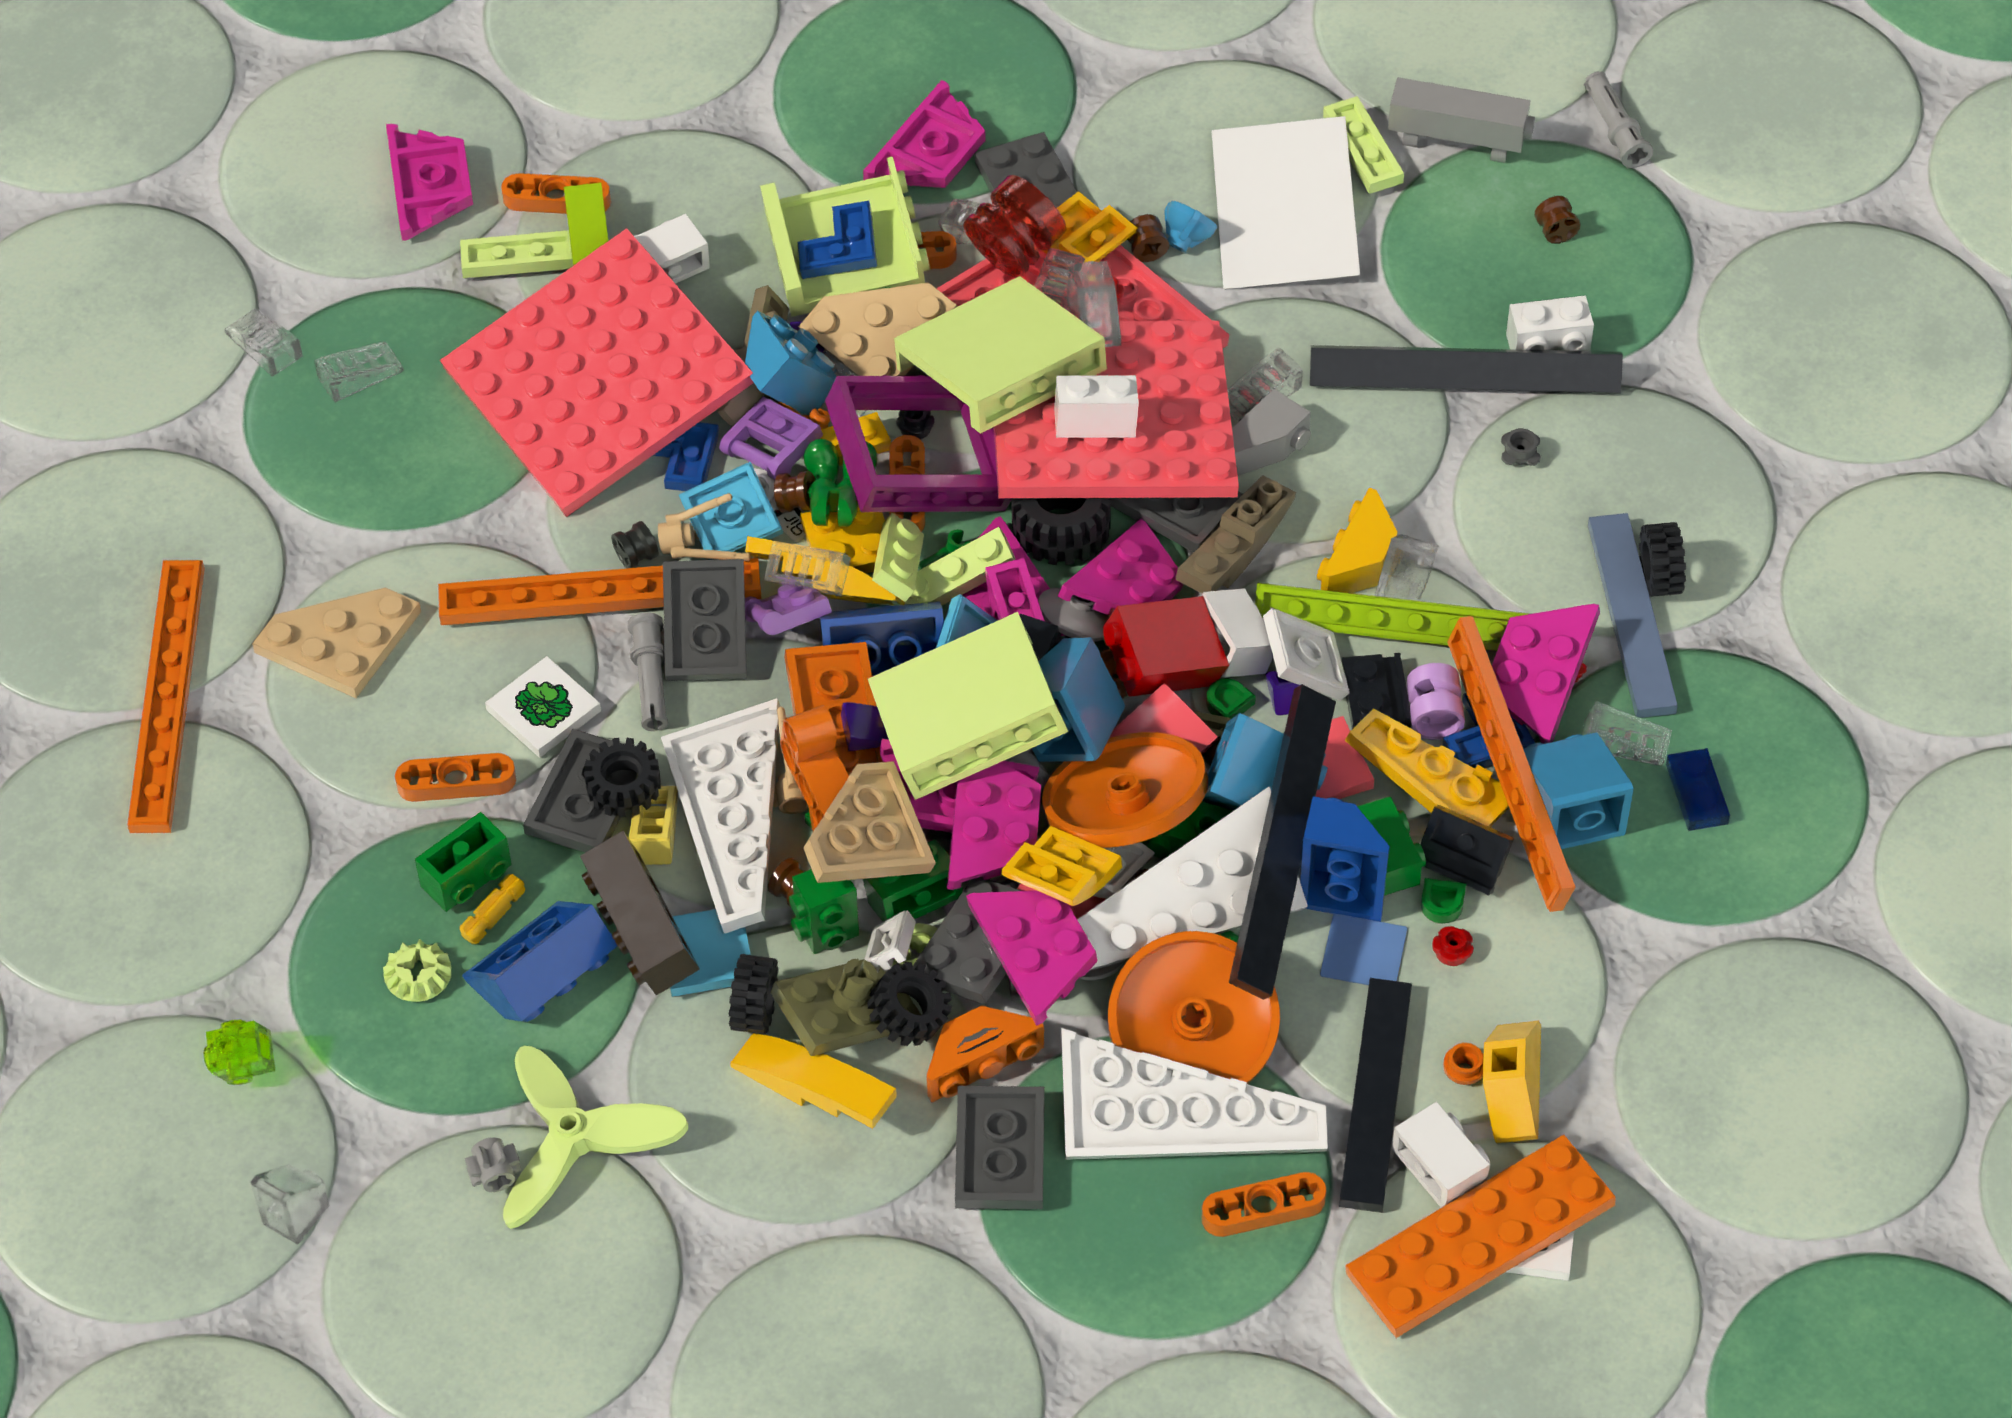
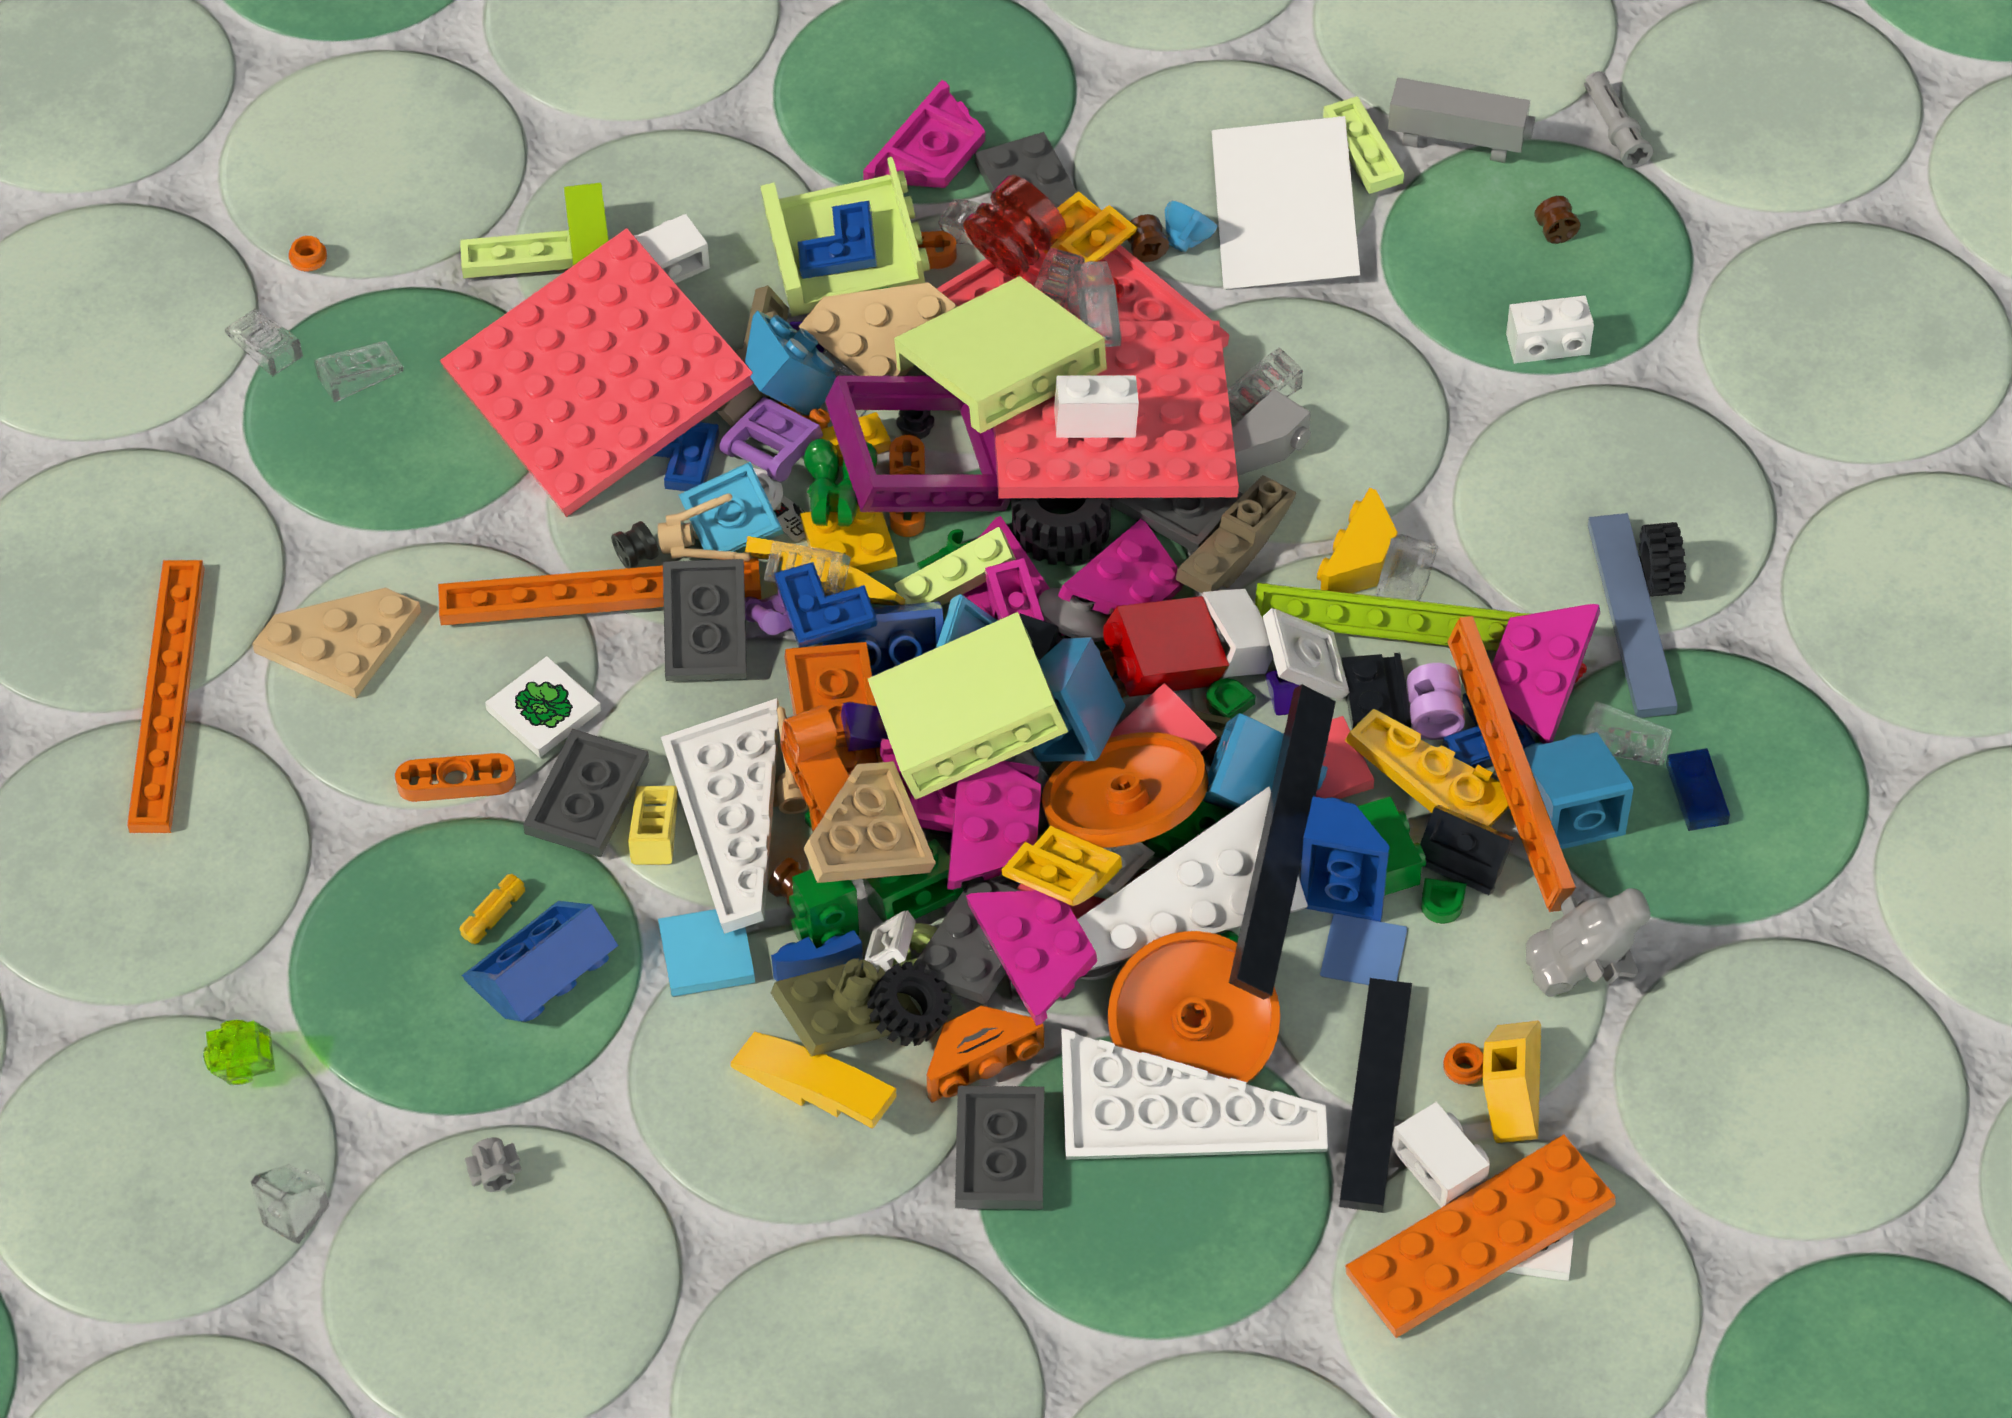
yellowish green gear [383,939,452,1002] -> none
dark pink wing [386,124,473,241] -> none
green brick [415,812,512,912] -> none
orange beam [501,173,611,214] -> none
yellowish green piece [503,1046,689,1229] -> none
dark brown brick [580,831,700,995] -> none
black tyre [584,737,661,817] -> none
light grey pin [628,612,668,731] -> none
black tyre [729,954,779,1035] -> none
reddish brown wheel [774,471,816,513] -> none
yellowish green plate [872,513,924,602] -> none
orange beam [1202,1172,1326,1237] -> none
black tile [1309,345,1623,393] -> none
red plate [1432,926,1474,966] -> none
dark grey plate [1501,428,1541,466] -> none
none -> orange plate [289,236,327,272]
none -> blue slope [771,930,863,981]
none -> blue tile [774,562,877,648]
none -> light grey piece [1526,888,1650,997]

